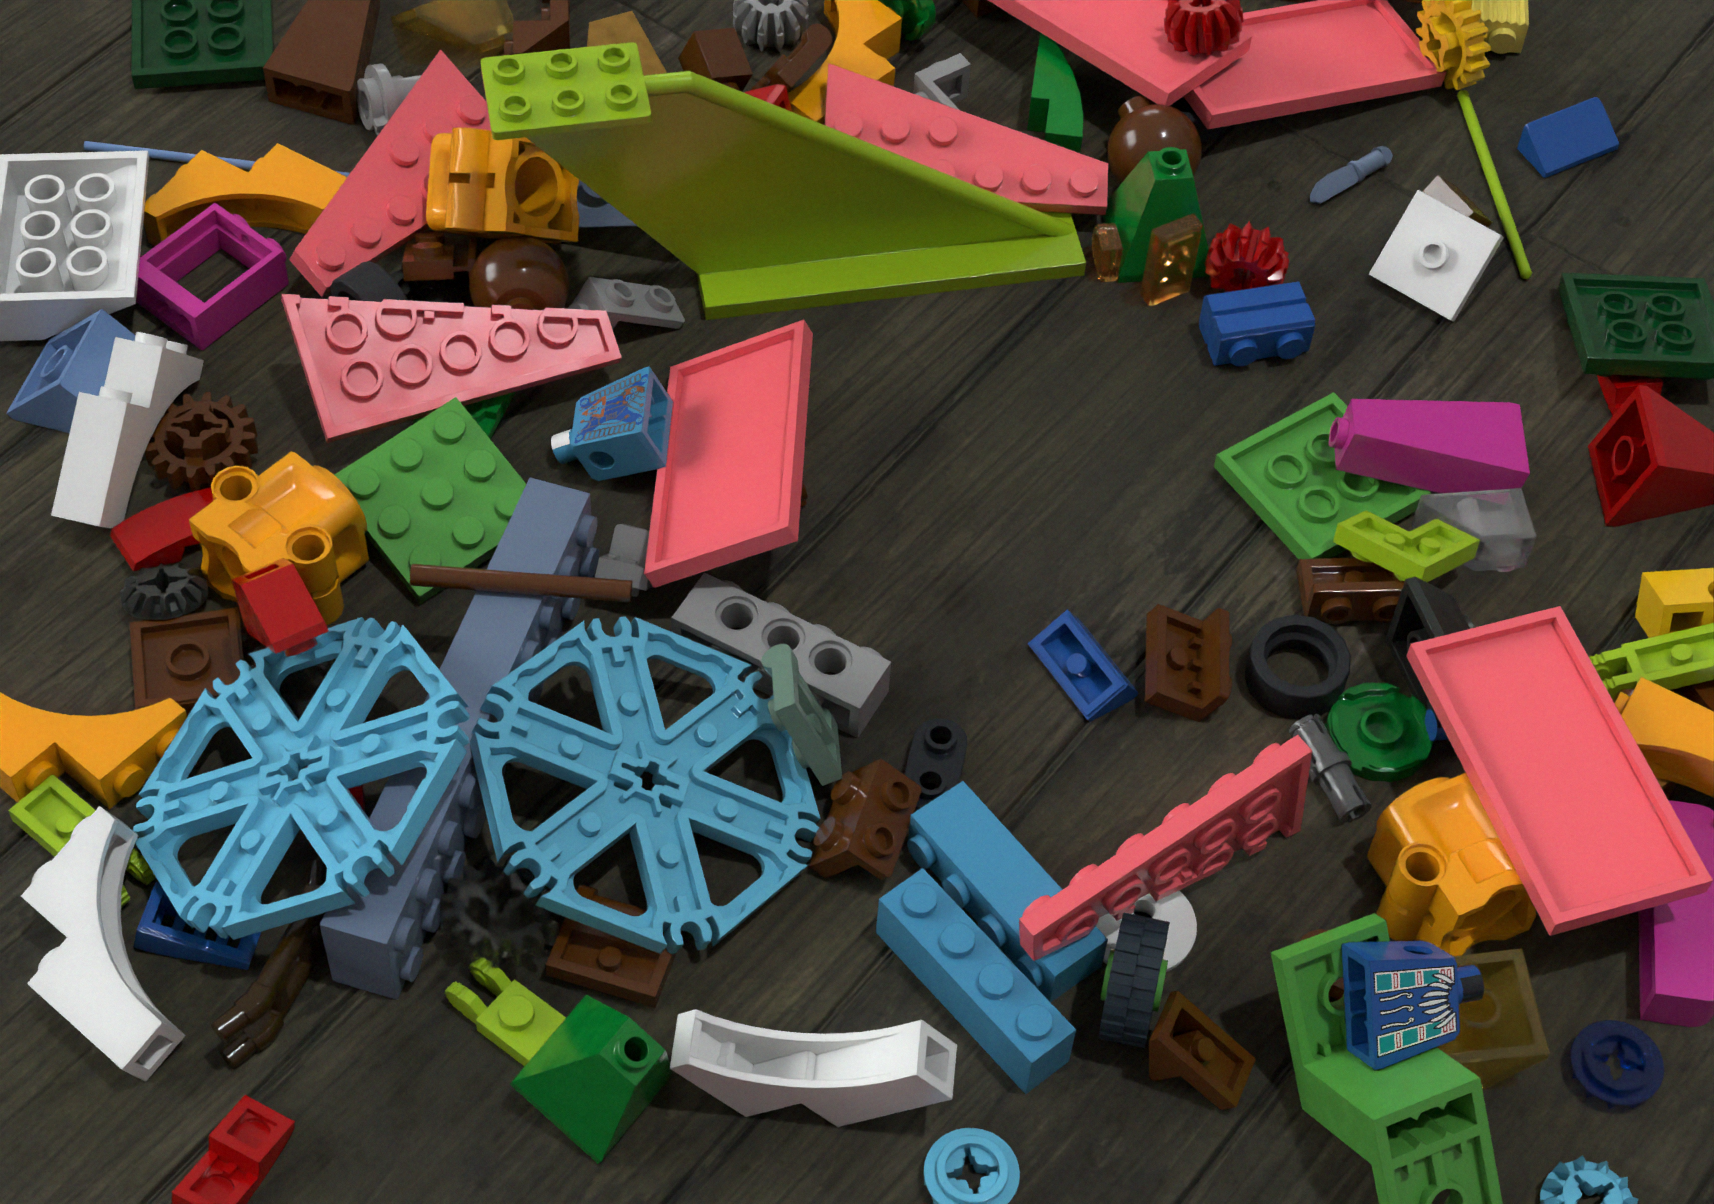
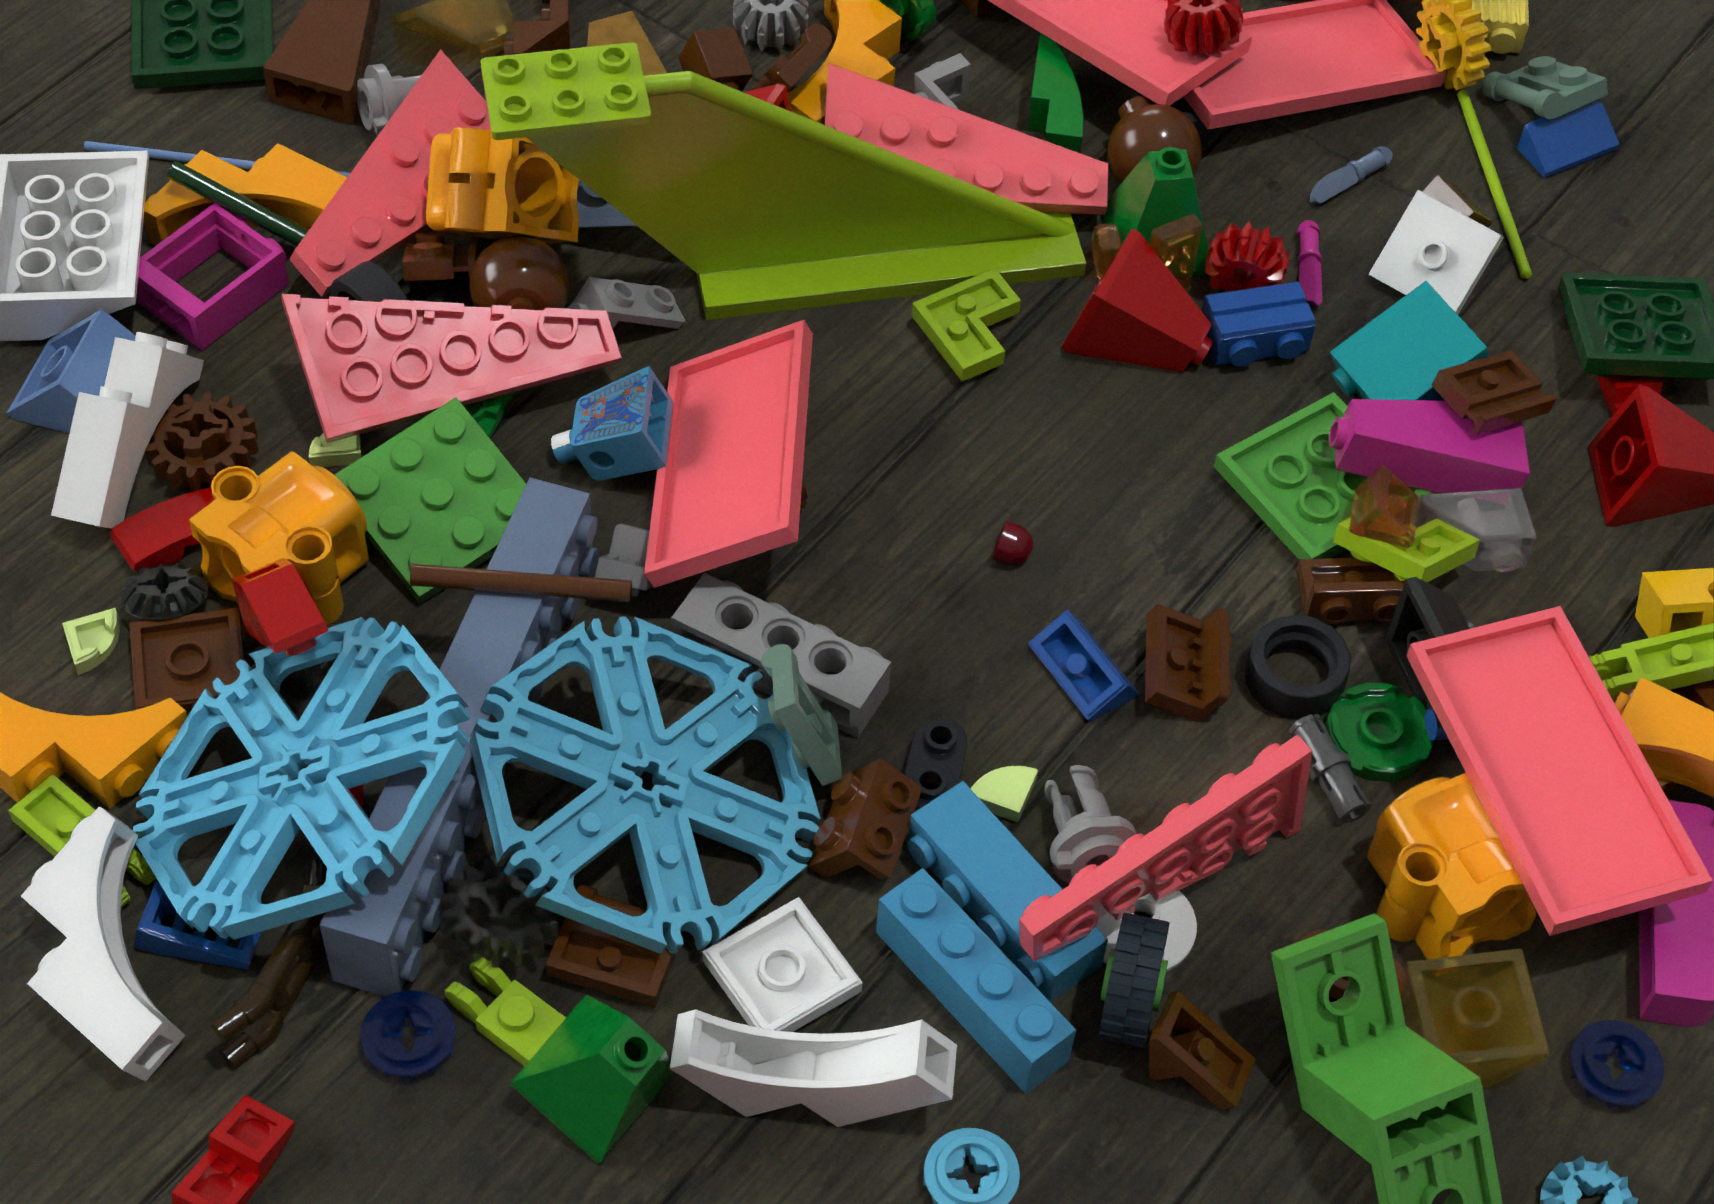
blue torso [1342,941,1484,1070] -> none
none -> yellowish green tile [62,608,120,675]
none -> dark green piece [167,160,308,246]
none -> yellowish green tile [309,433,362,467]
none -> clear blue gear [360,990,456,1081]
none -> white plate [702,897,863,1032]
none -> lime plate [911,268,1021,382]
none -> yellowish green tile [971,766,1038,823]
none -> dark red hinge [992,520,1033,565]
none -> light grey piece [1044,765,1137,883]
none -> red slope [1061,228,1213,372]
none -> dark pink piece [1297,220,1323,307]
none -> teal slope [1330,281,1489,401]
none -> clear orange slope [1349,465,1419,548]
none -> reddish brown plate [1431,350,1557,435]
none -> sand green plate [1482,56,1608,120]

